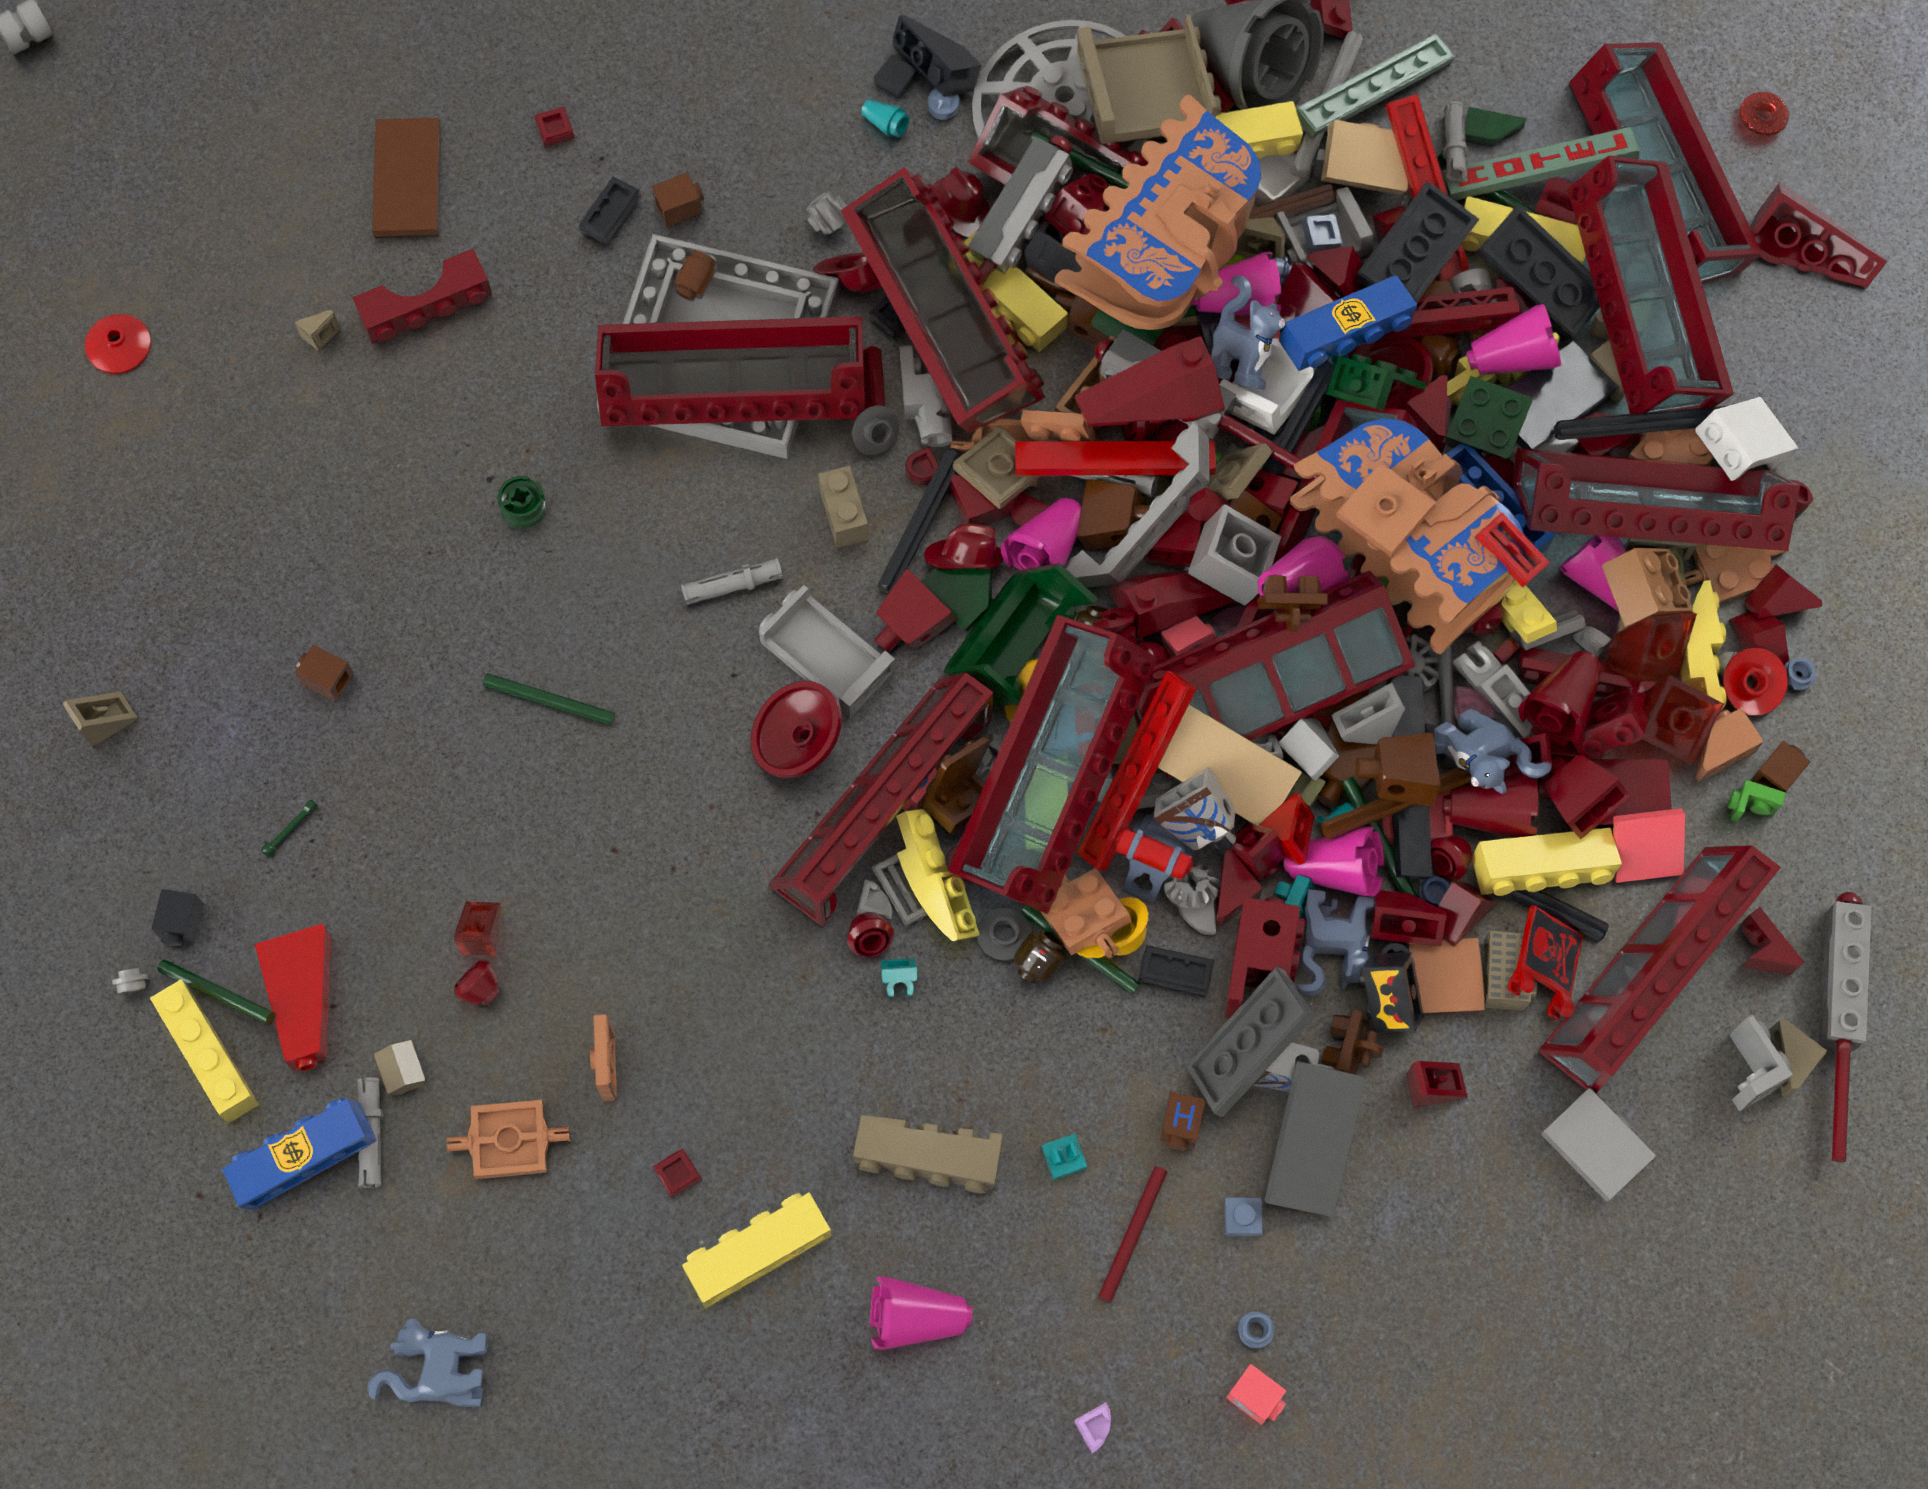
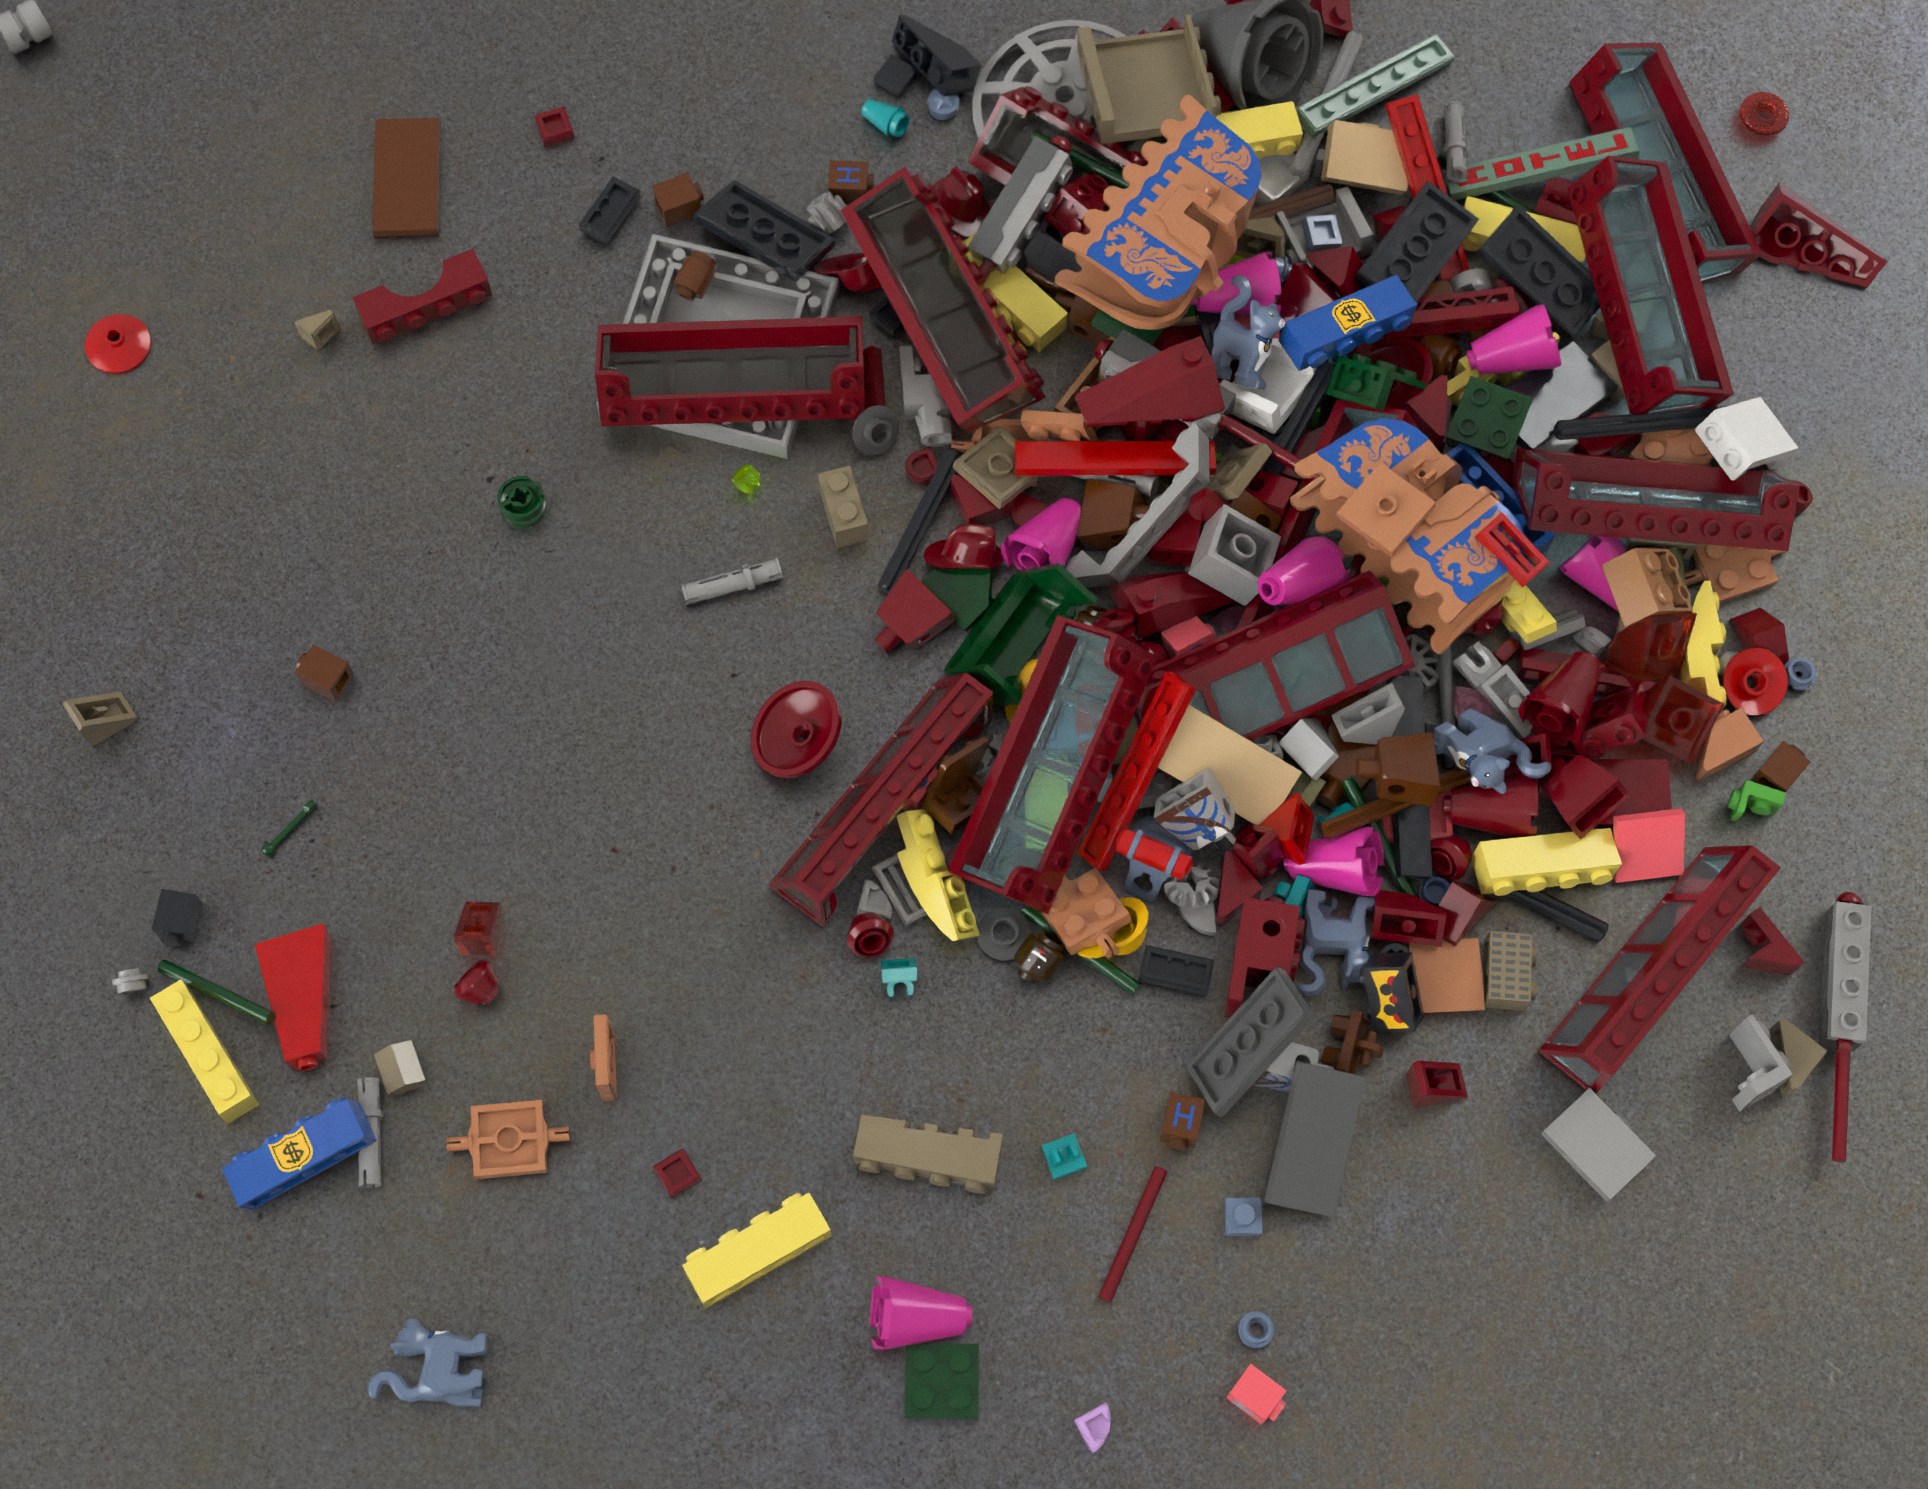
dark green bar [483,673,615,725] -> none
light grey panel [759,585,895,718] -> none
reddish brown hips [1257,575,1328,632] -> none
dark green tile [1465,107,1527,145] -> none
red flag [1507,905,1583,1020] -> none
dark red slope [1745,564,1822,619] -> none
none -> black tile [694,180,835,282]
none -> clear neon green hinge [732,464,761,493]
none -> reddish brown brick [828,160,874,206]
none -> dark green plate [905,1343,979,1420]

